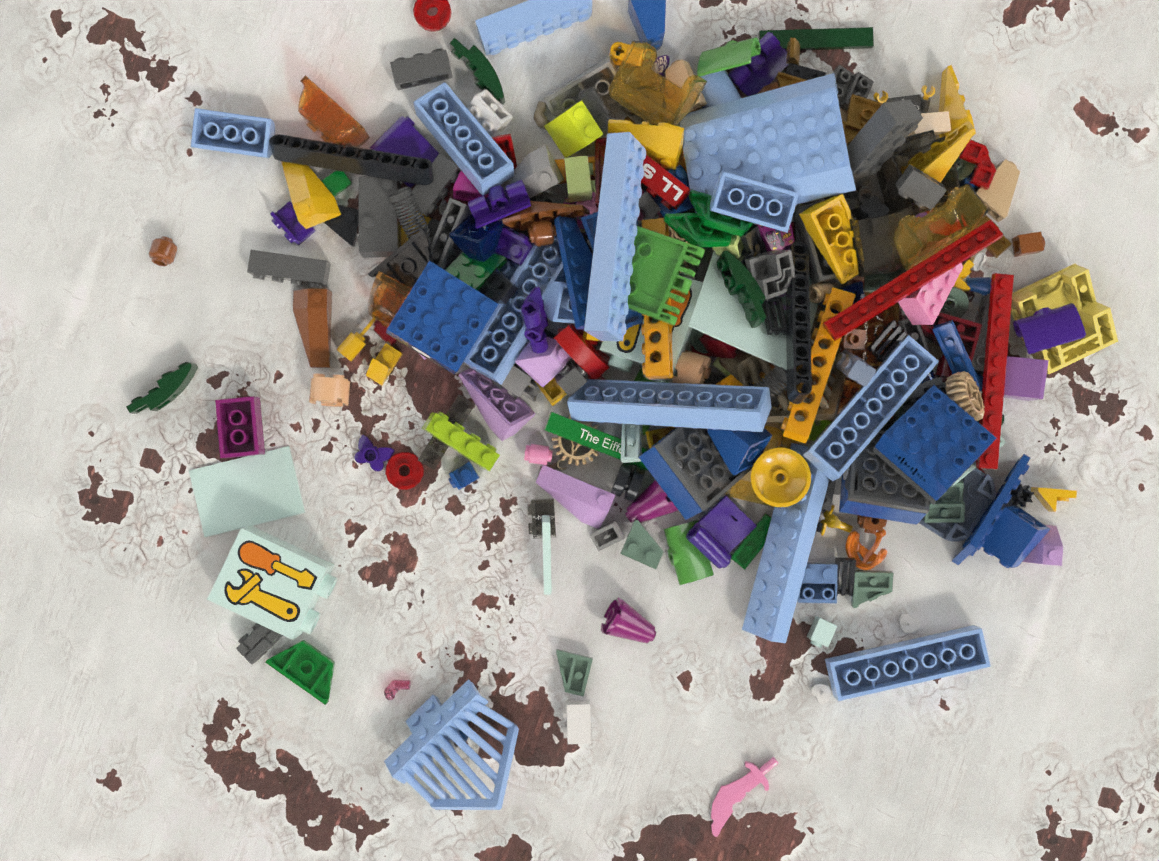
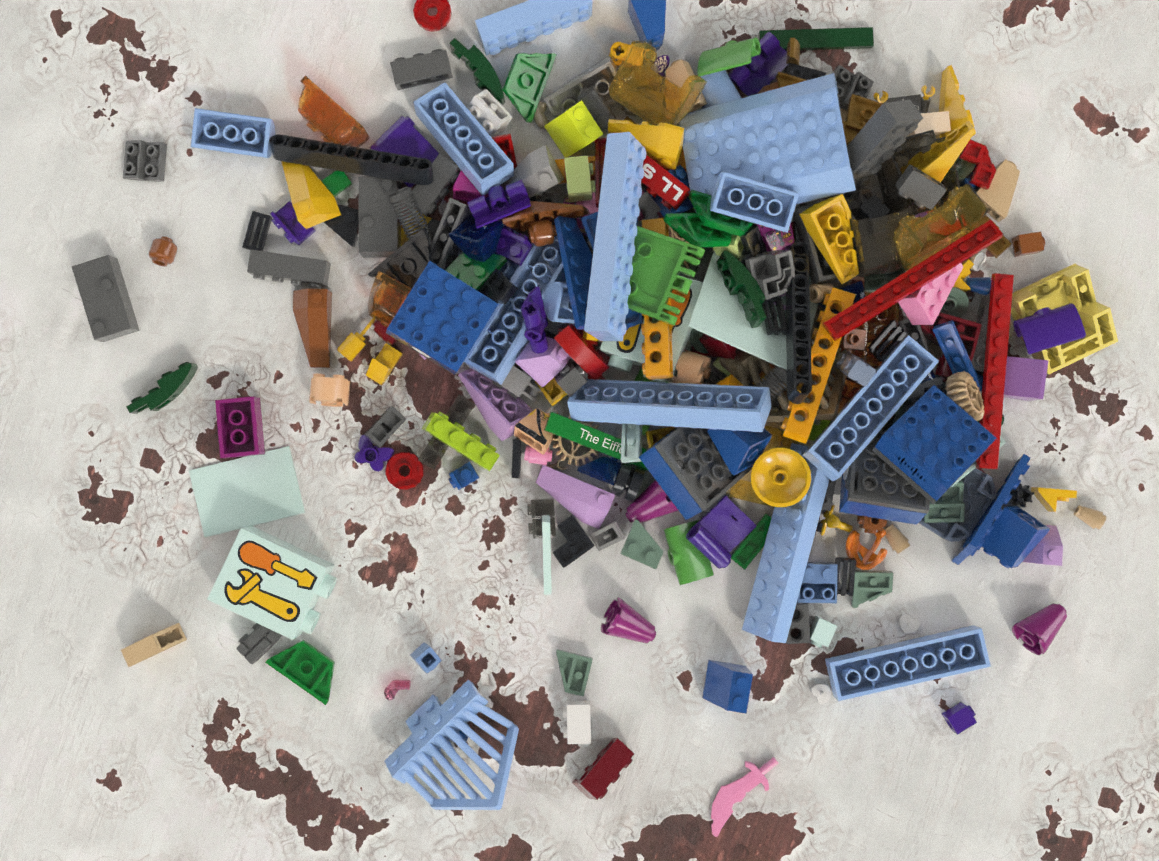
none -> dark grey brick [71,255,140,342]
none -> tan slope [121,623,187,667]
none -> dark grey slope [123,140,167,182]
none -> black tile [242,211,272,251]
none -> dark grey brick [364,406,406,448]
none -> medium blue brick [410,642,442,673]
none -> wing [502,53,557,123]
none -> black tile [512,439,522,478]
none -> light nougat torso [514,408,558,455]
none -> black plate [552,514,595,568]
none -> dark red wedge [572,738,634,800]
none -> clear blue slope [577,456,621,485]
none -> blue slope [702,660,753,714]
none -> dark grey brick [786,602,810,644]
none -> tan cone [884,524,910,554]
none -> dark purple brick [942,702,977,735]
none -> magenta cone [1012,603,1067,655]
none -> tan cone [1074,505,1106,529]

